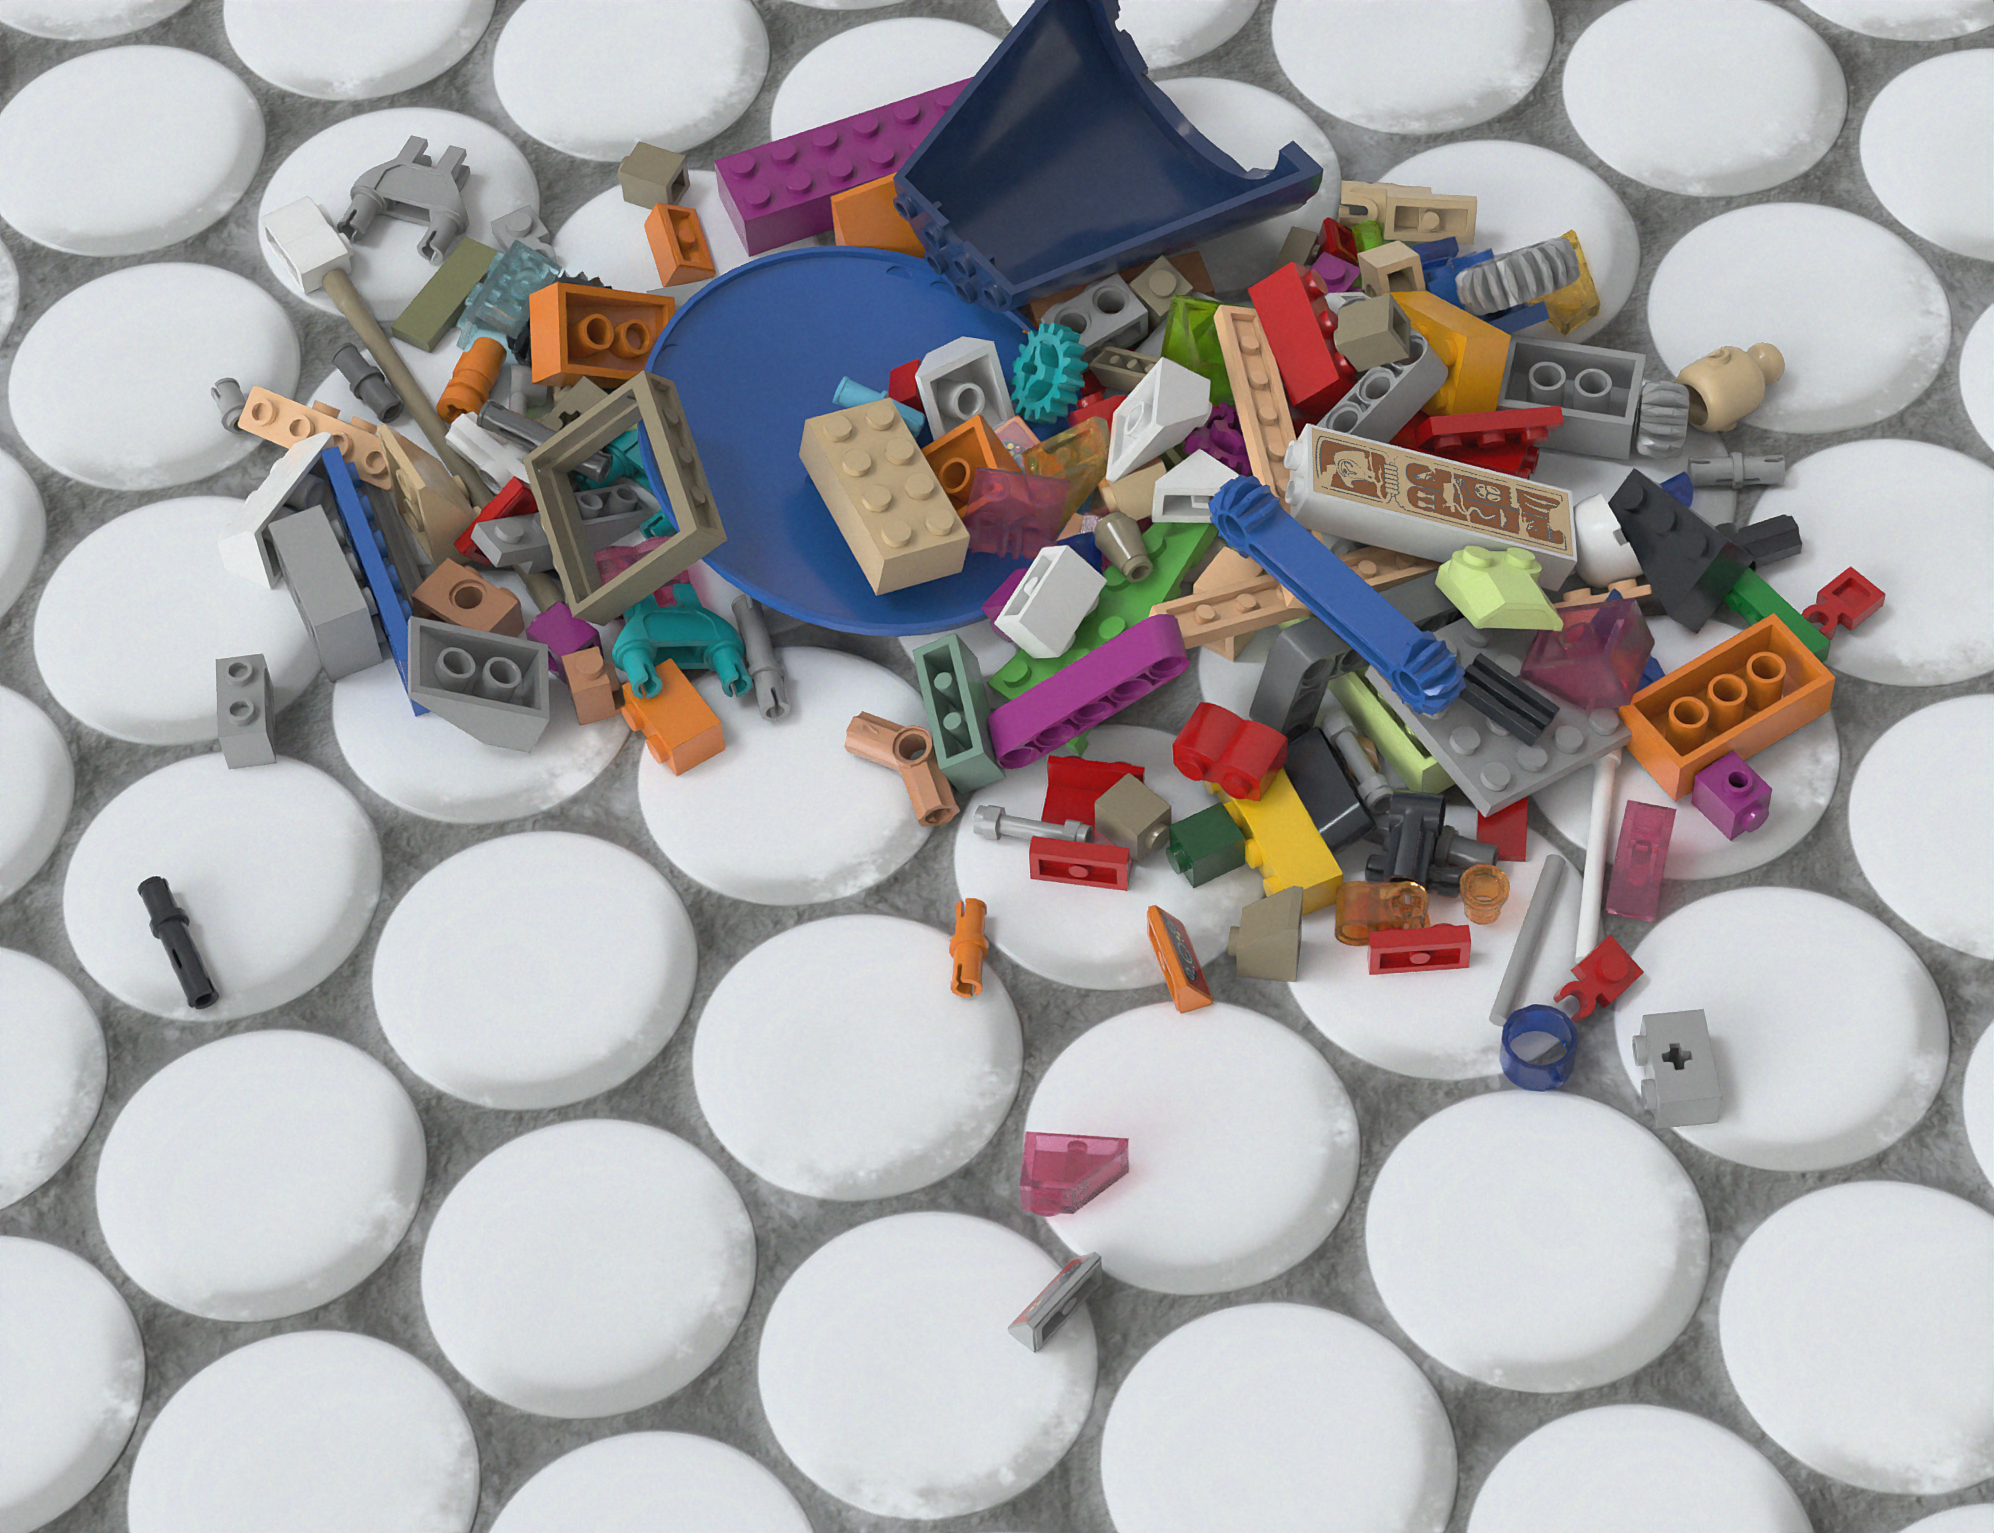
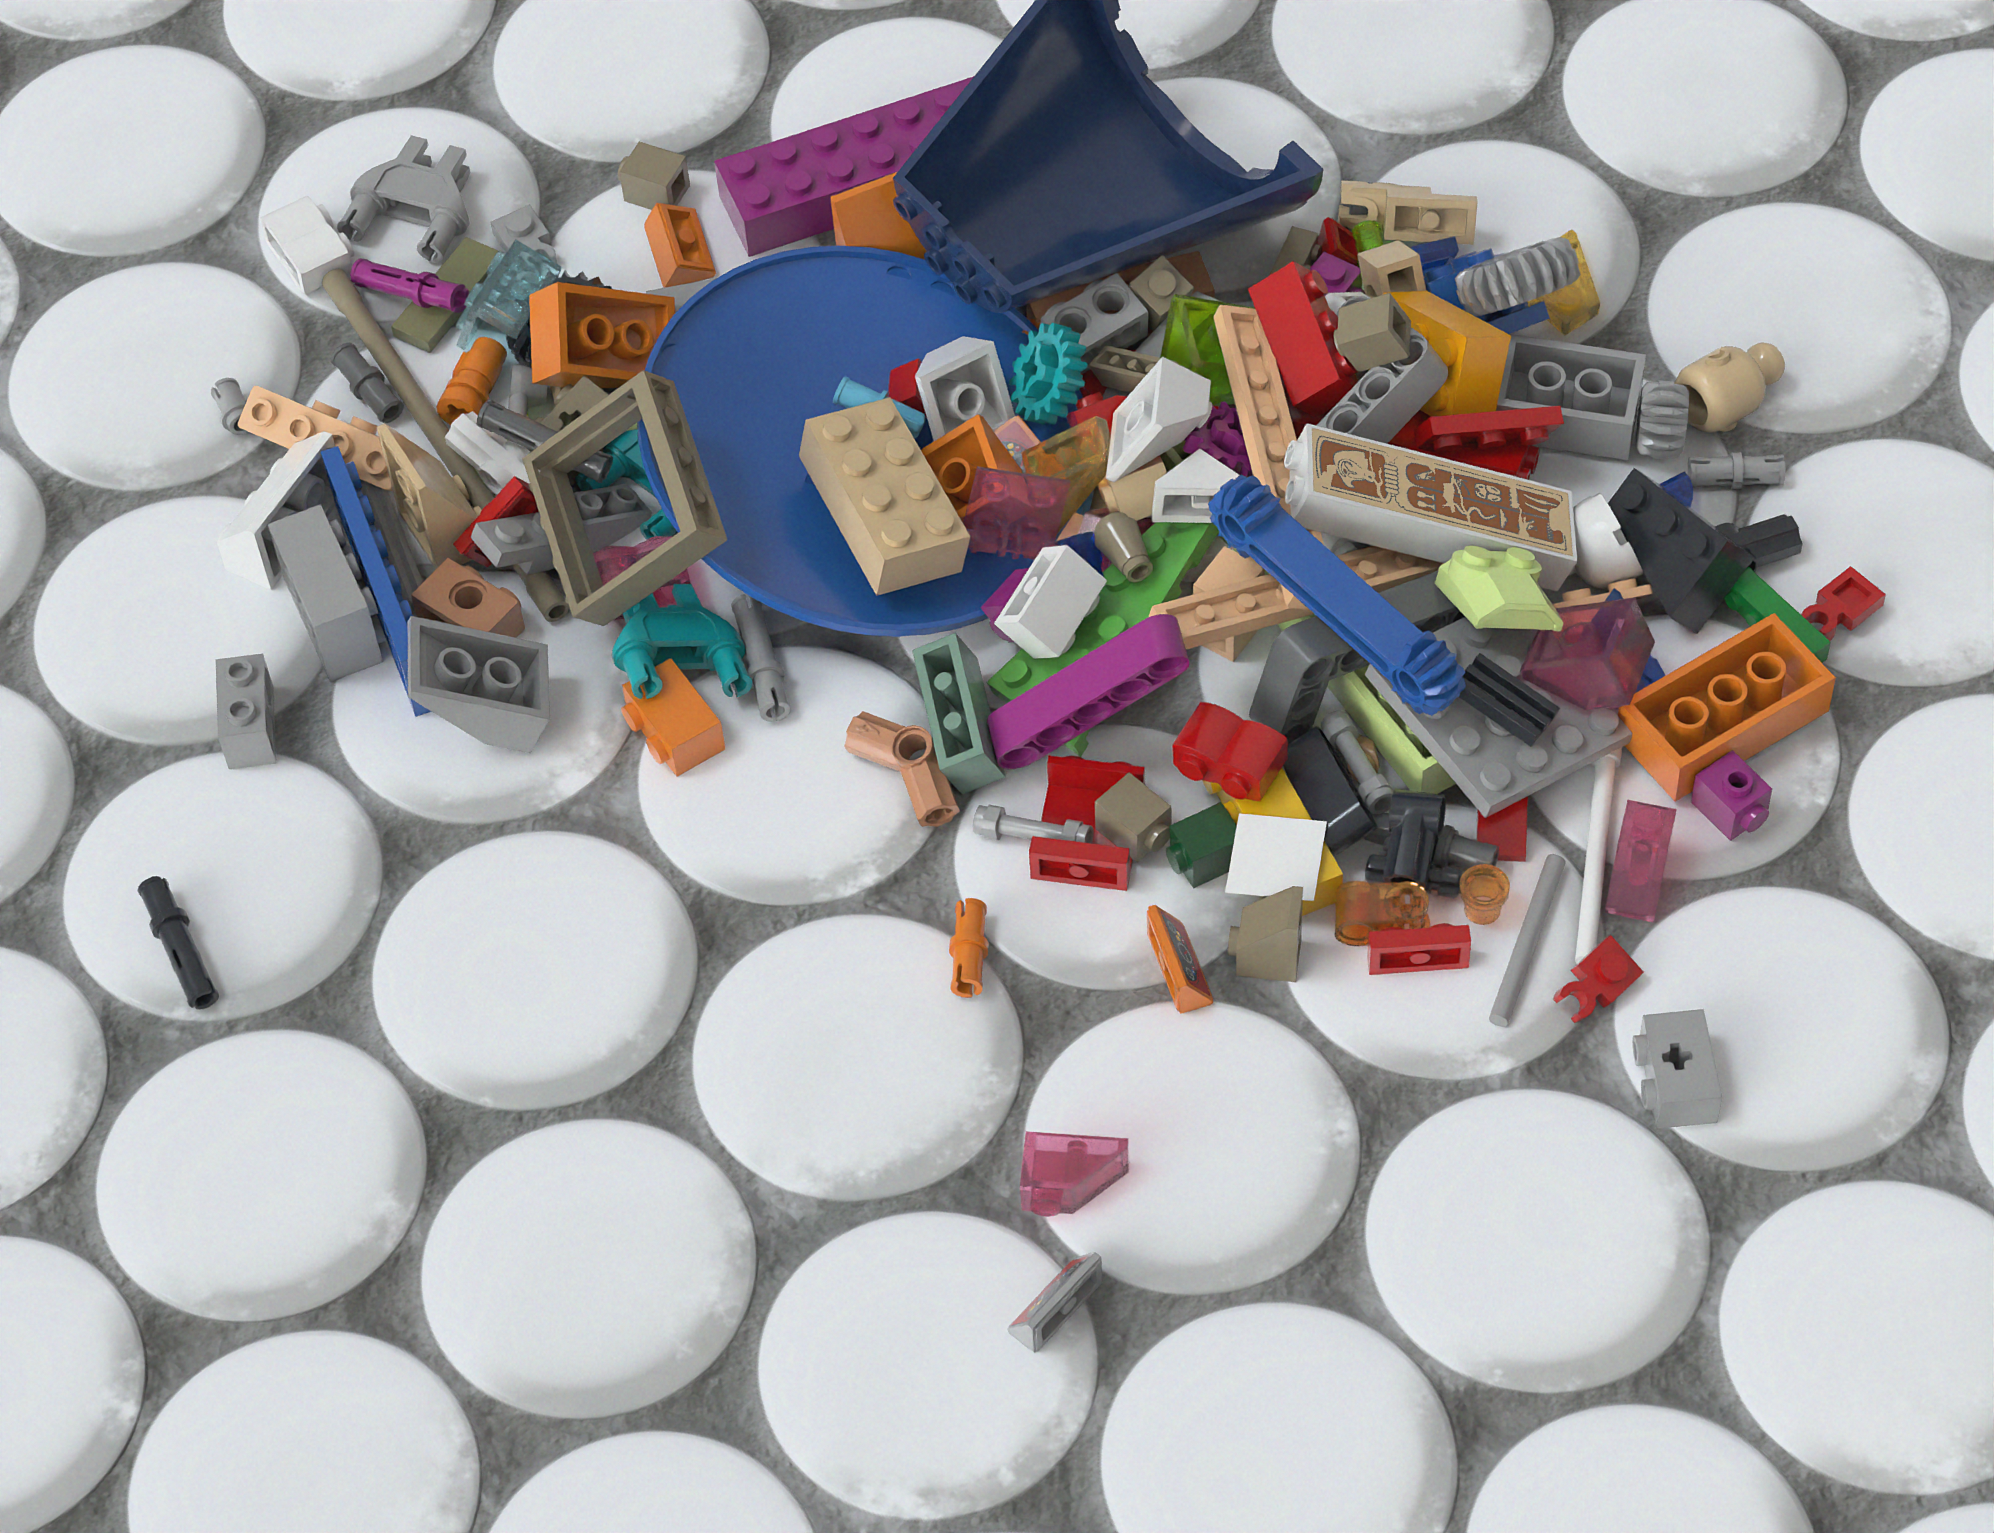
magenta brick [525,601,604,685] -> none
nougat brick [561,646,624,726] -> none
clear blue piece [1499,1004,1578,1092] -> none
none -> magenta pin [350,258,470,313]
none -> white sticker [1225,813,1327,901]

